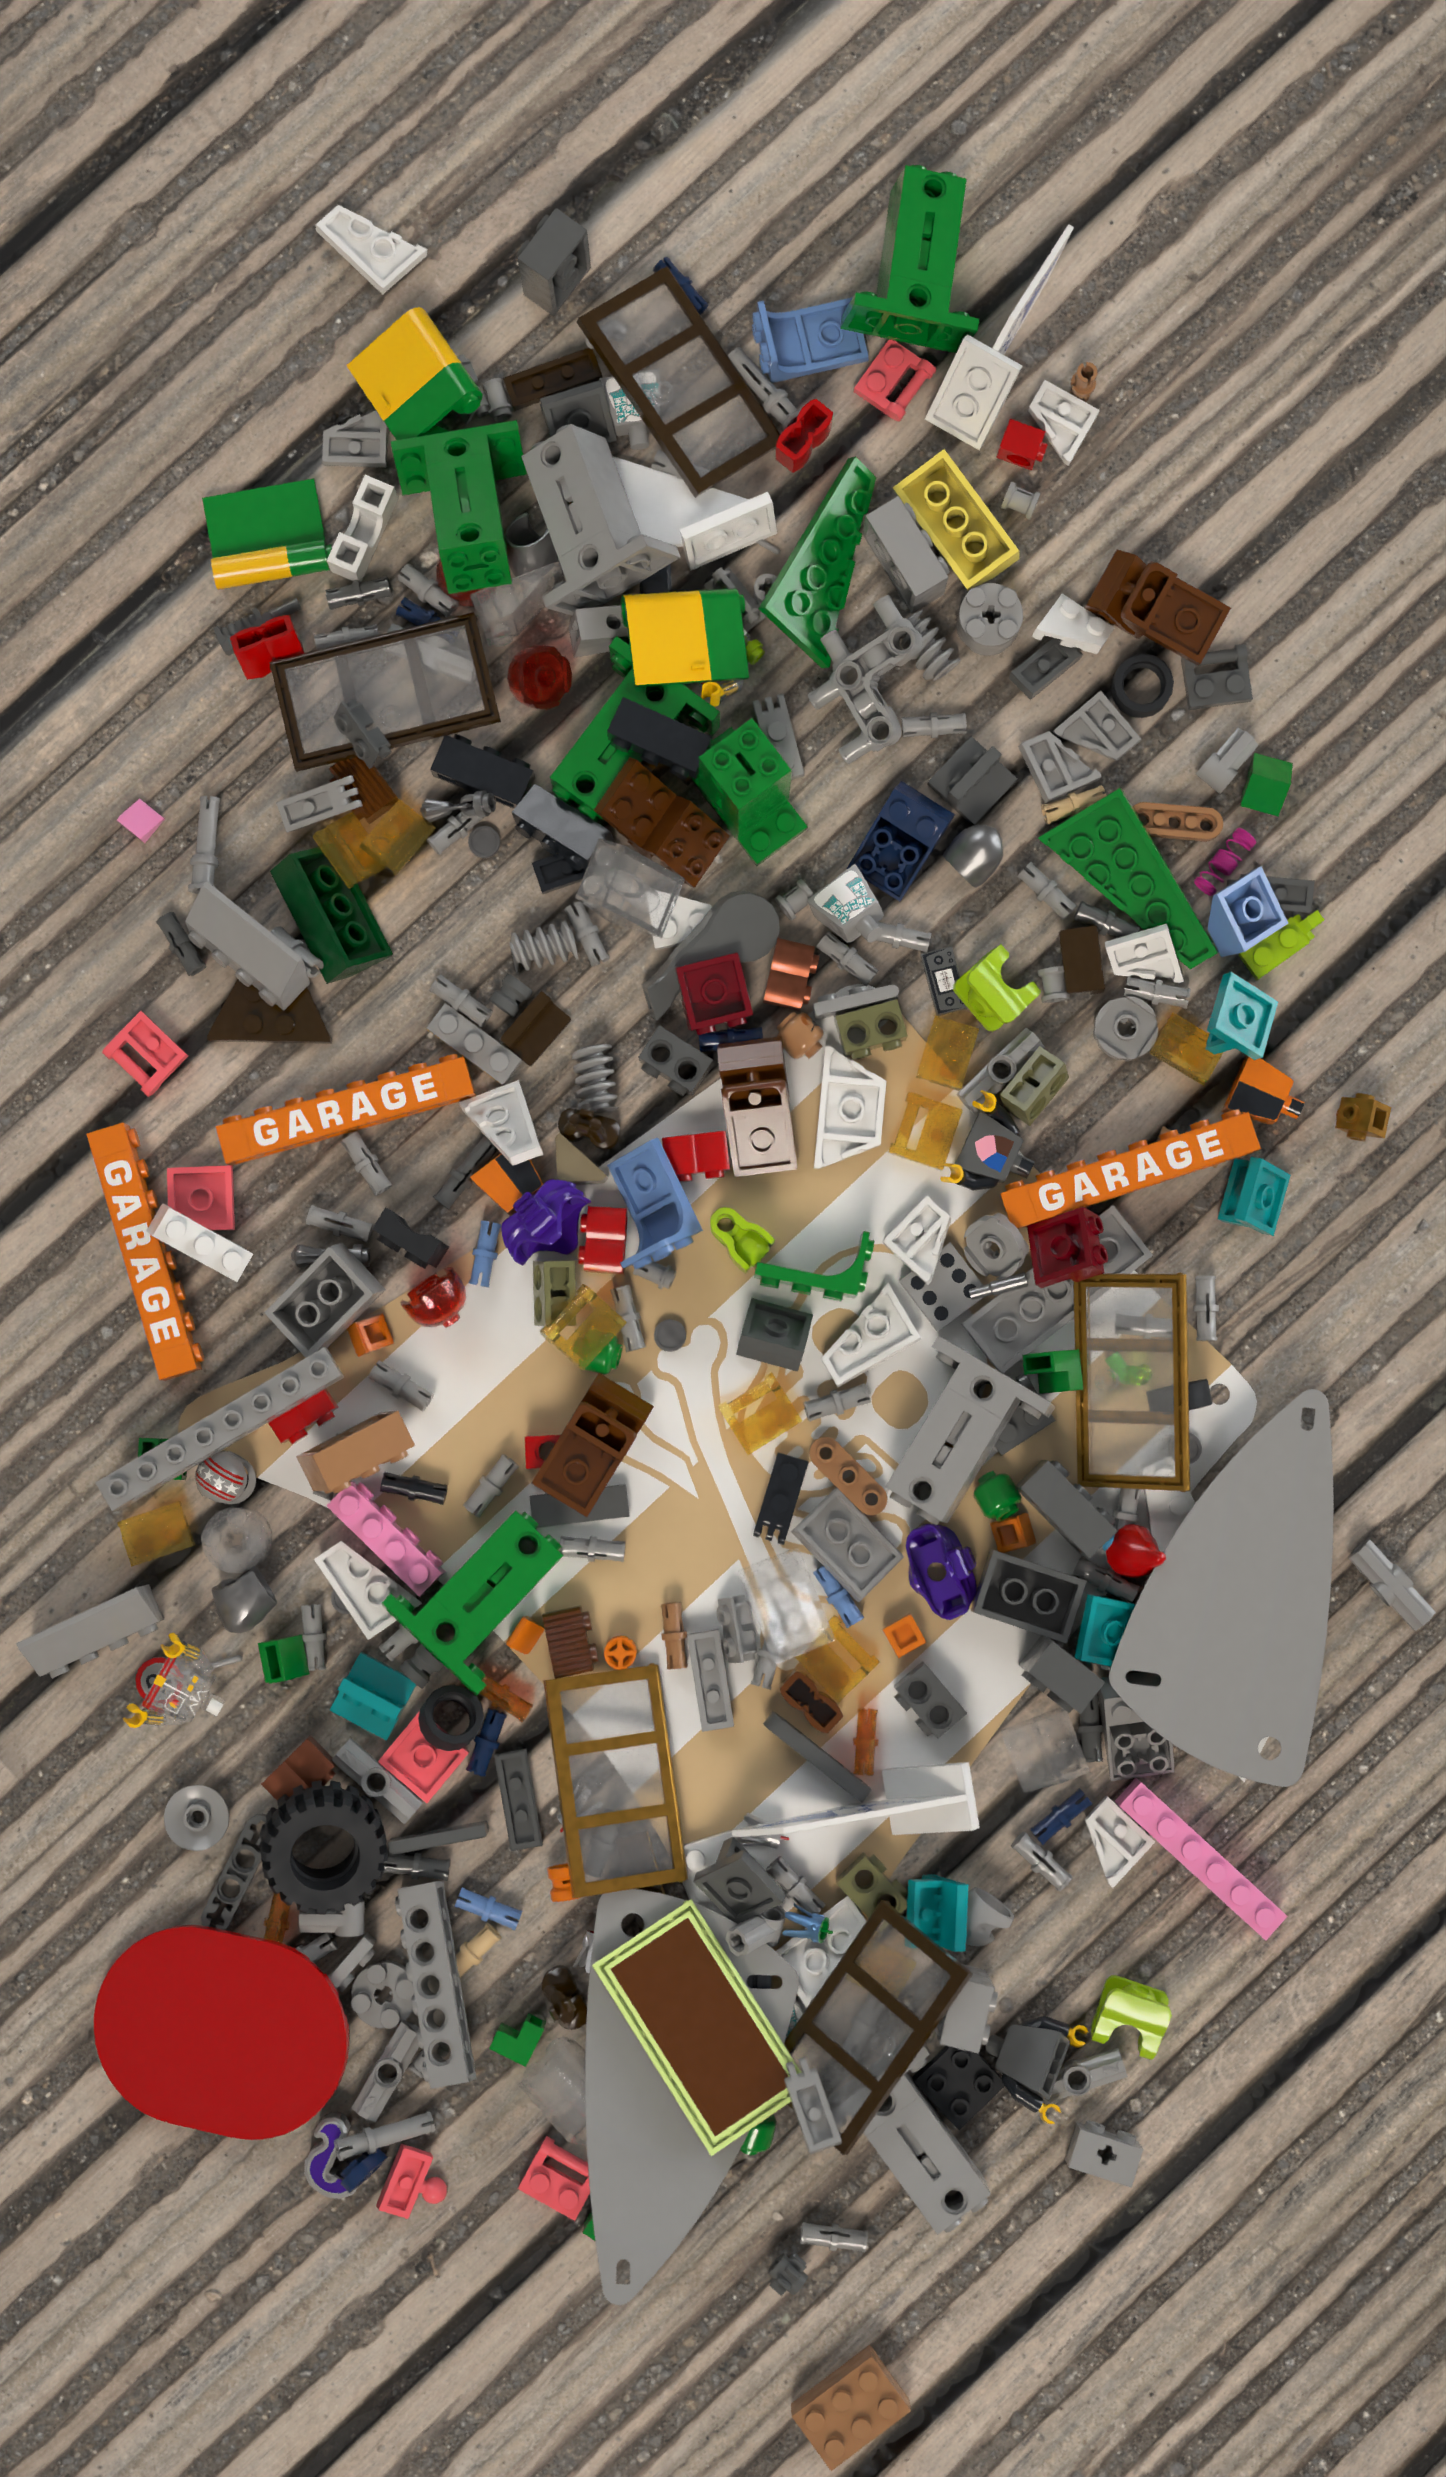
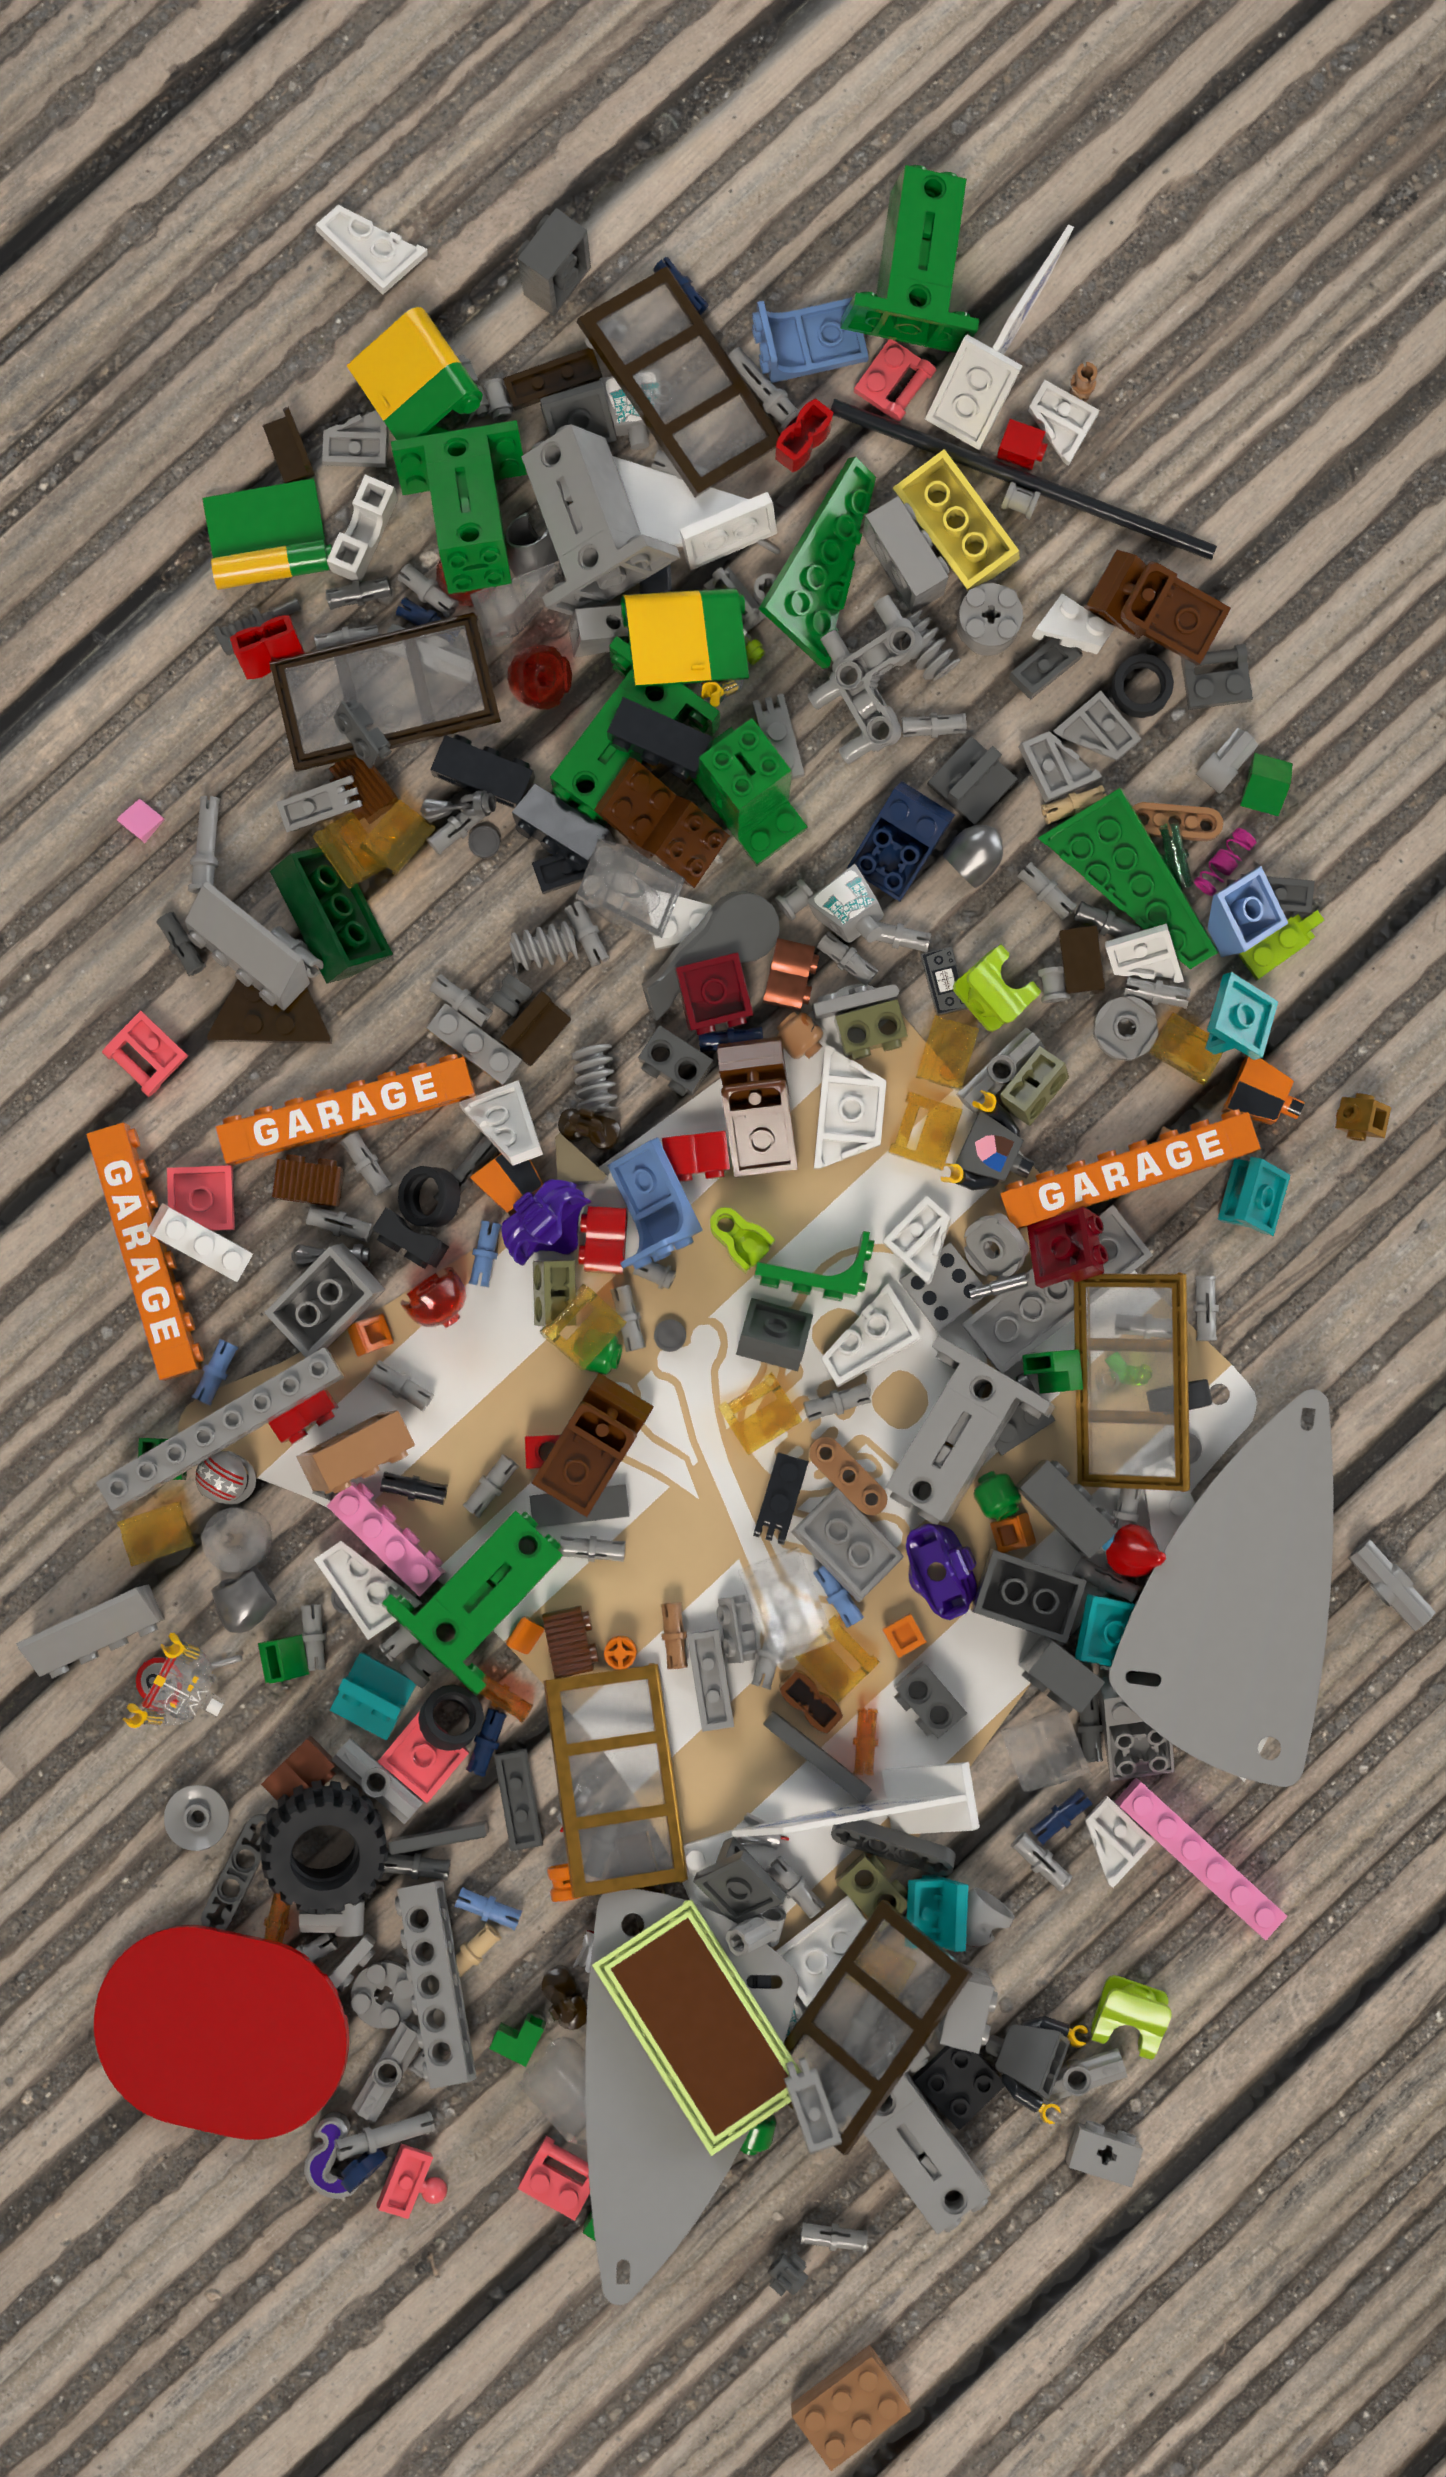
flat silver piece [782,1903,833,1943] -> none
none -> medium blue pin [192,1339,239,1406]
none -> dark brown panel [262,406,315,483]
none -> reddish brown brick [272,1154,344,1207]
none -> black tyre [398,1166,461,1228]
none -> black piece [830,399,1217,560]
none -> dark grey beam [831,1820,956,1876]
none -> clear green pin [1159,822,1194,889]

